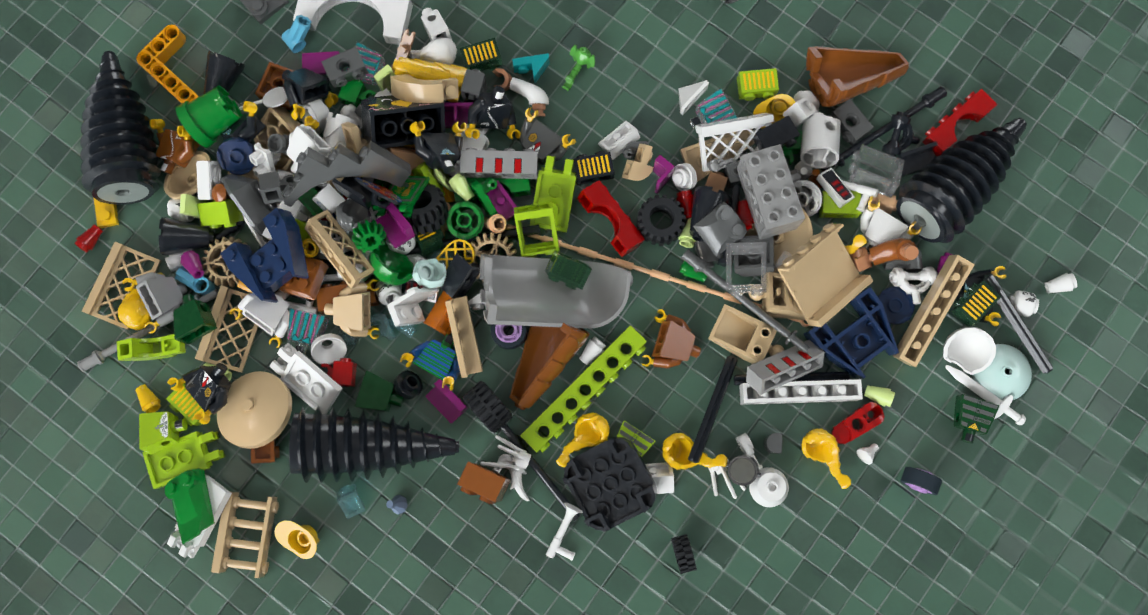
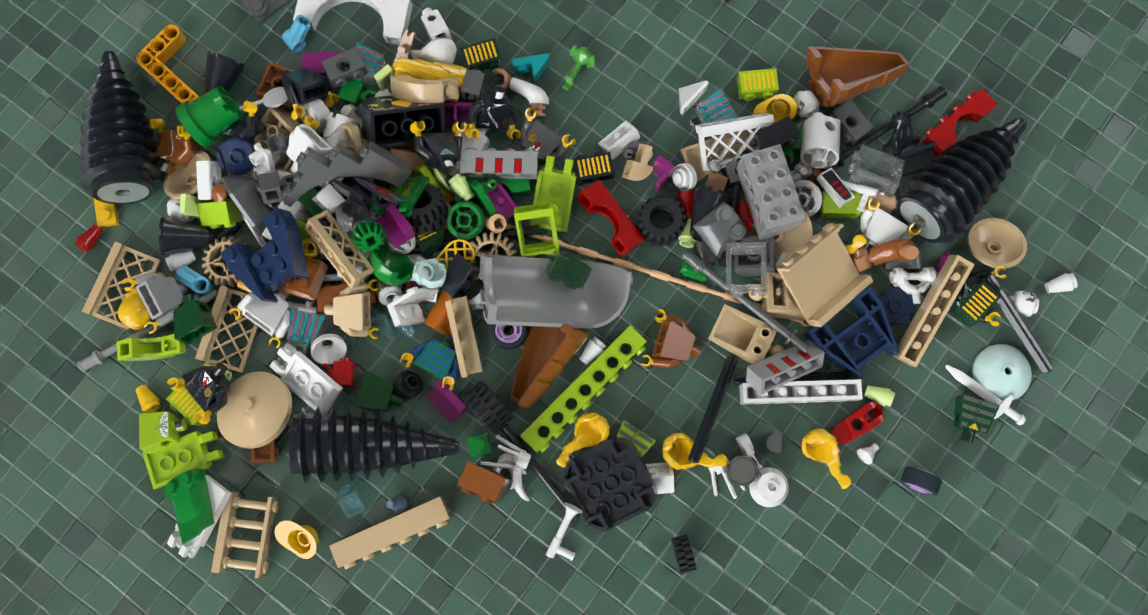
magenta cone [181,251,204,279] -> none
white panel [783,96,818,127] -> none
white cylinder [943,327,996,375] -> none
none -> tan brick [329,496,451,570]
none -> green brick [467,434,493,458]
none -> tan dish [967,218,1027,268]

